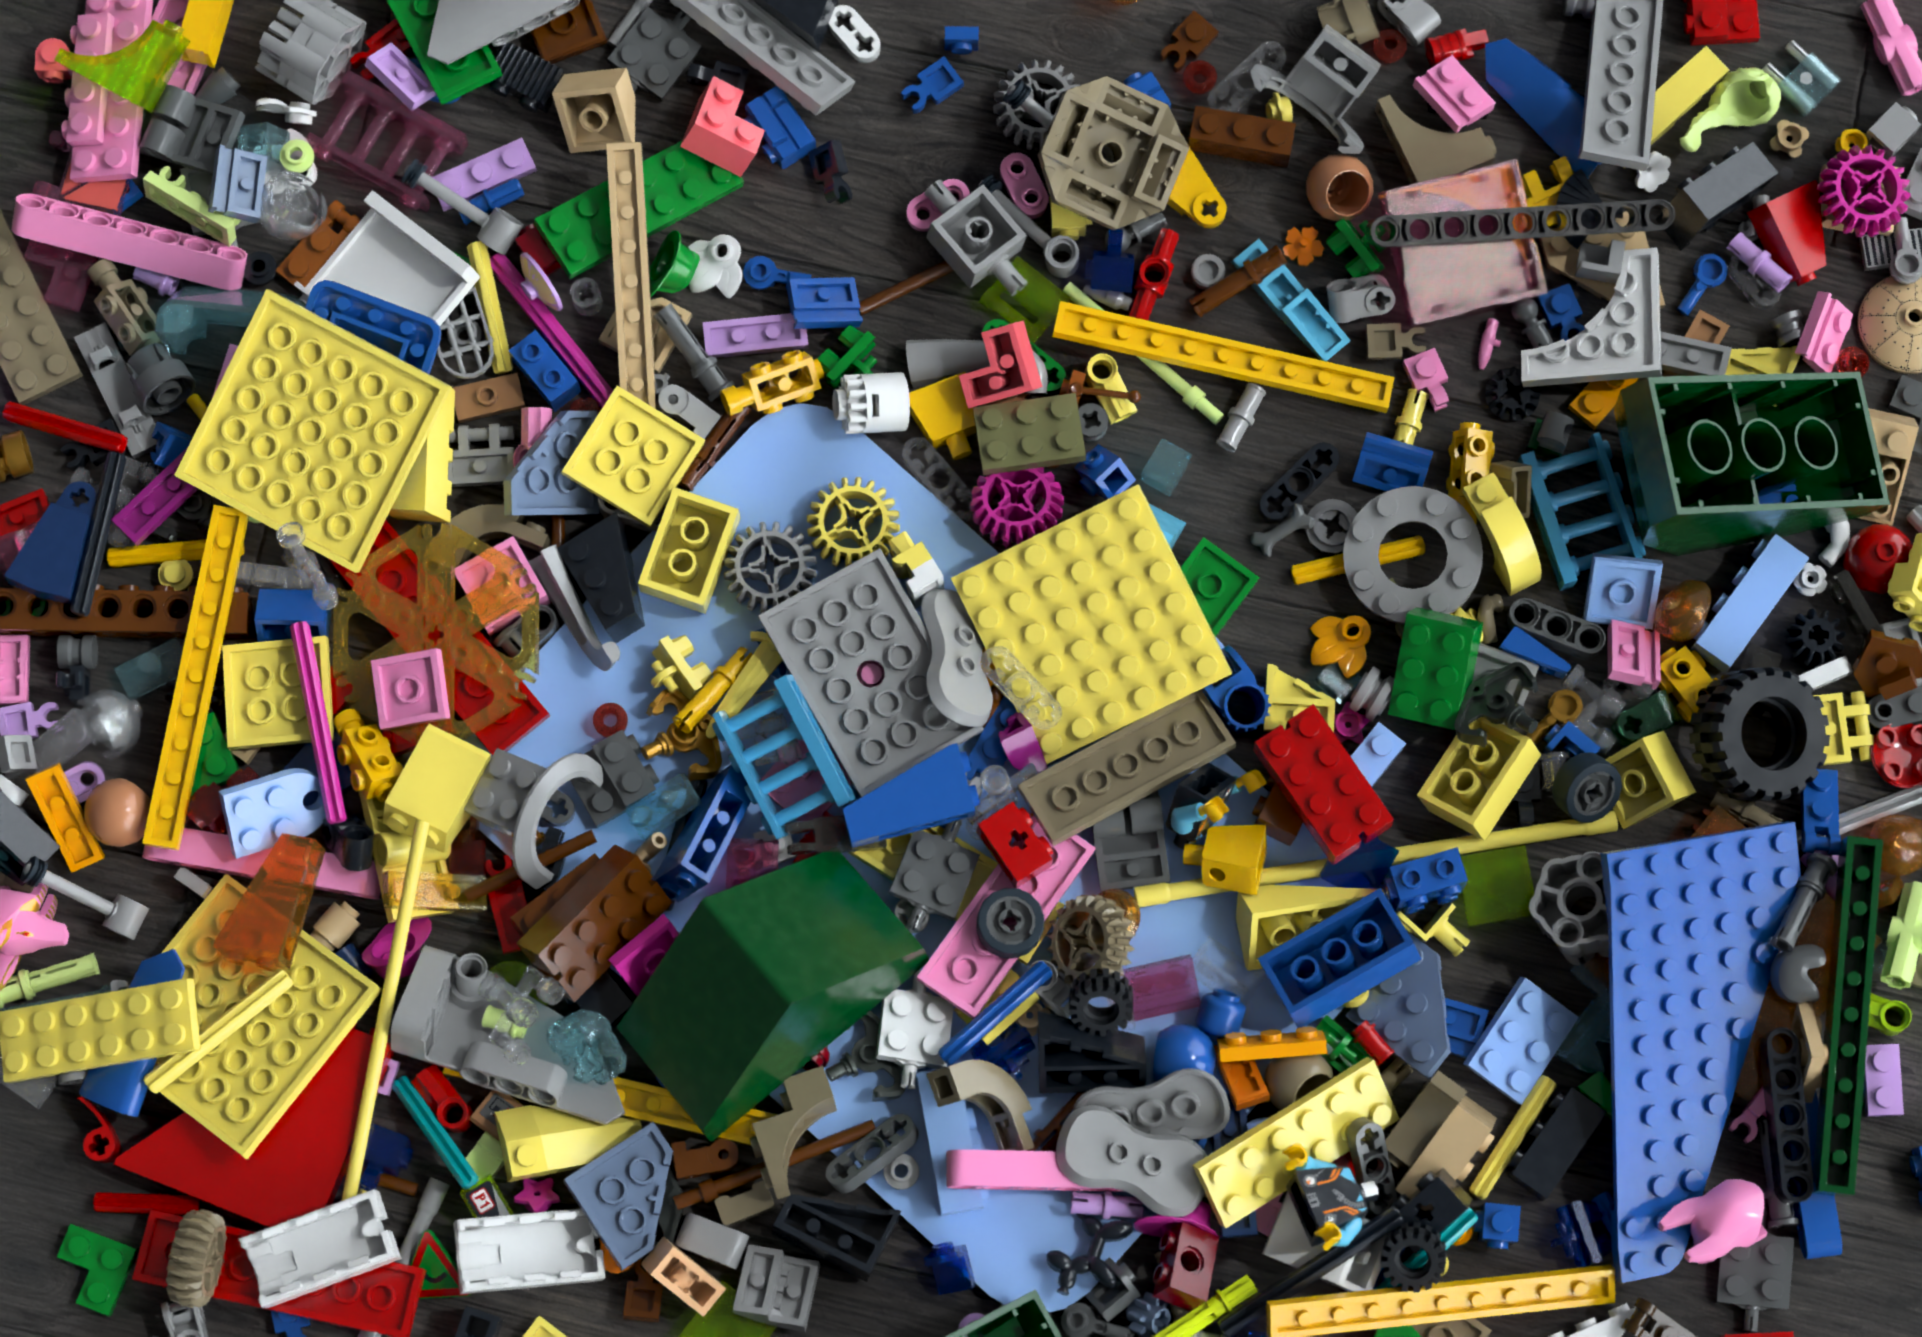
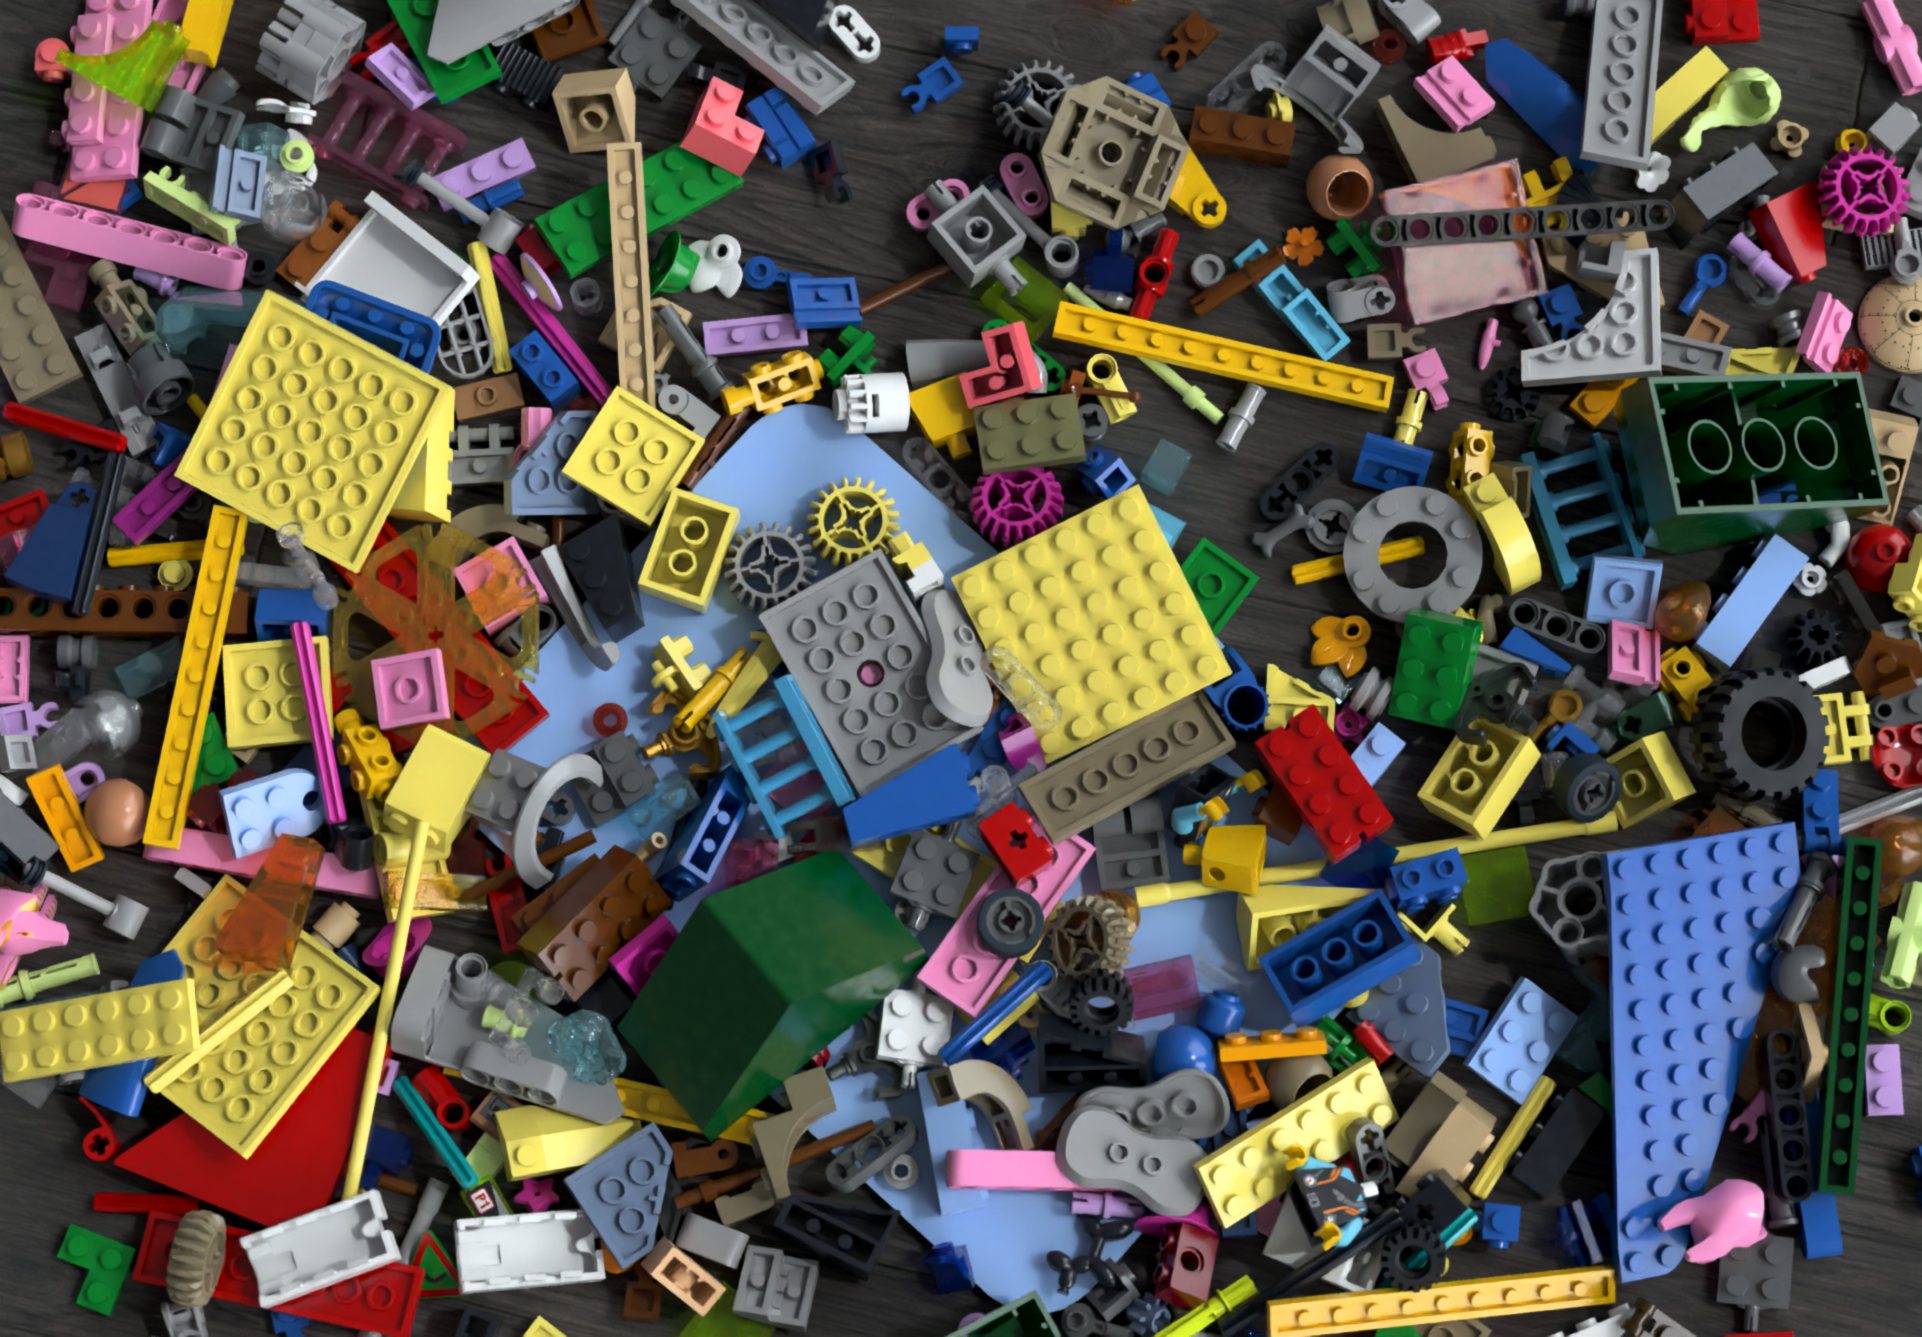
clear red plate [1183,60,1217,94] -> none
clear light blue piece [1762,40,1842,117] -> none

